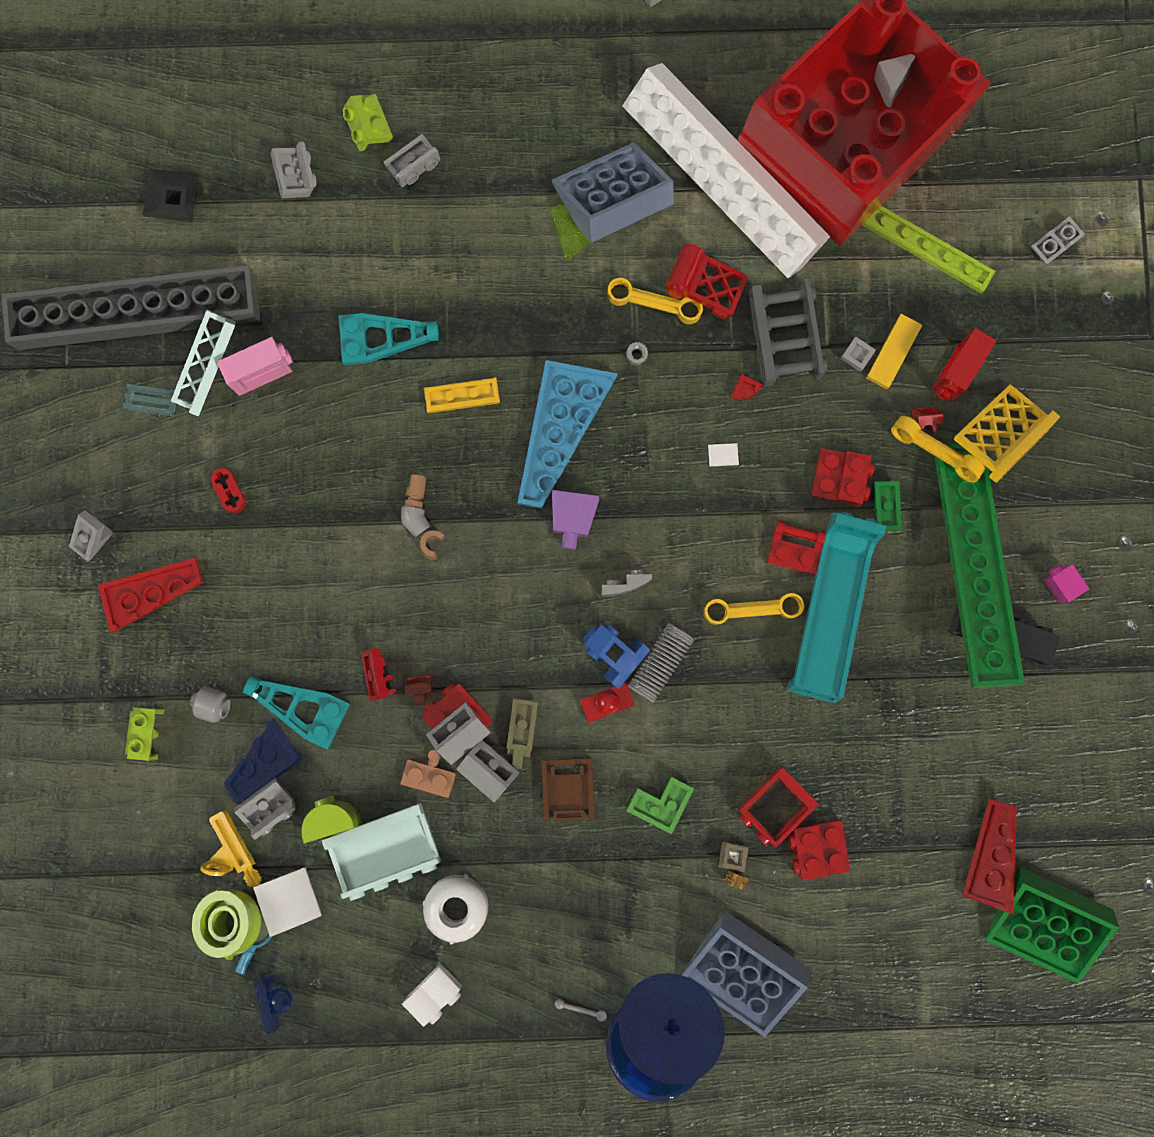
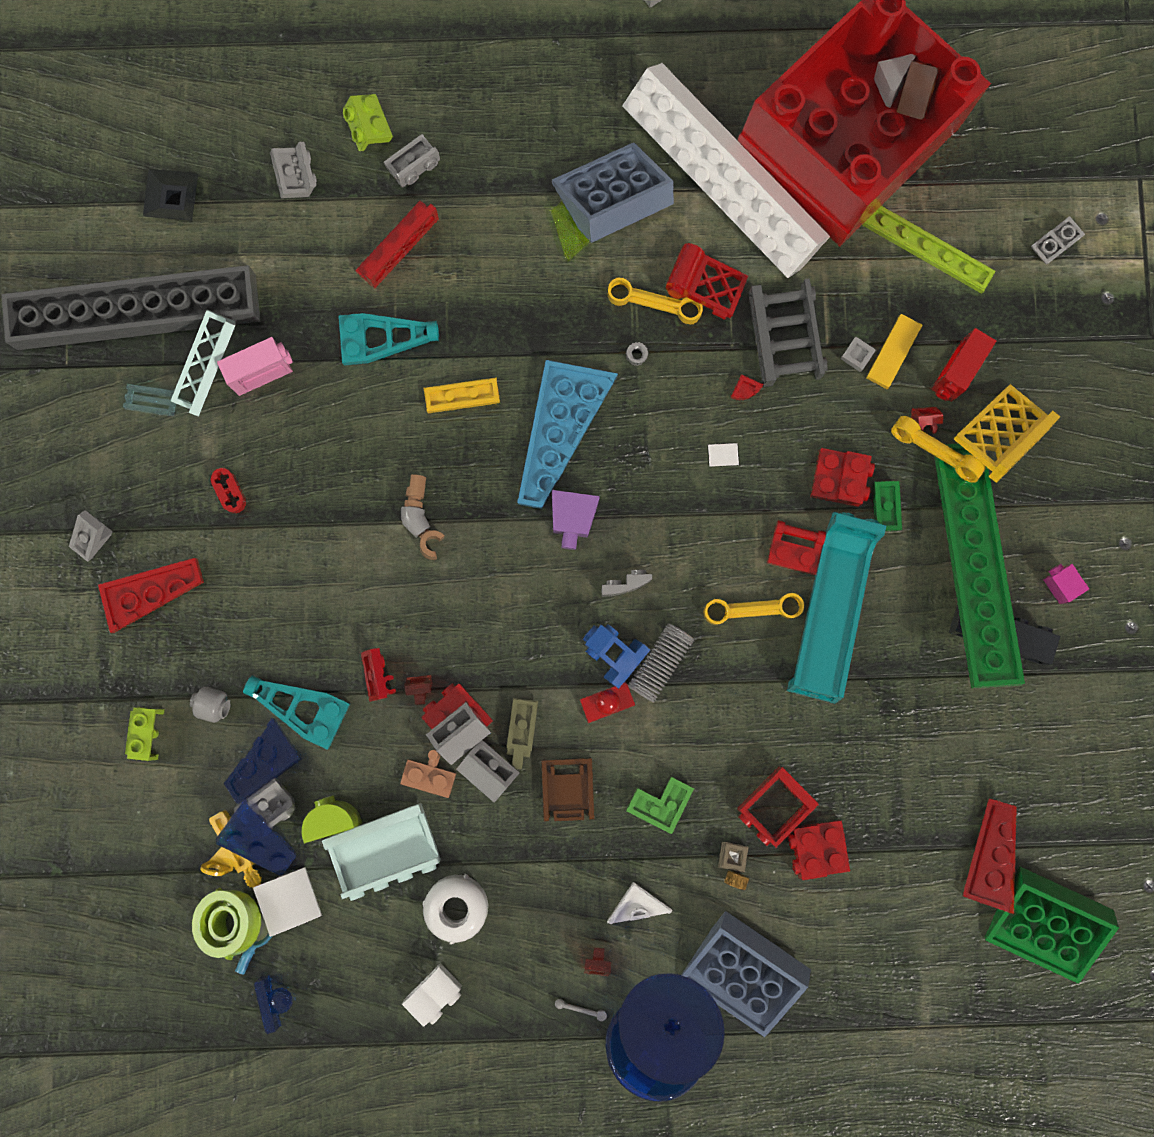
none -> clear blue wing [215,798,296,876]
none -> red fence [355,200,439,289]
none -> clear red tile [583,947,611,976]
none -> white tile [607,882,672,924]
none -> reddish brown panel [897,61,940,119]

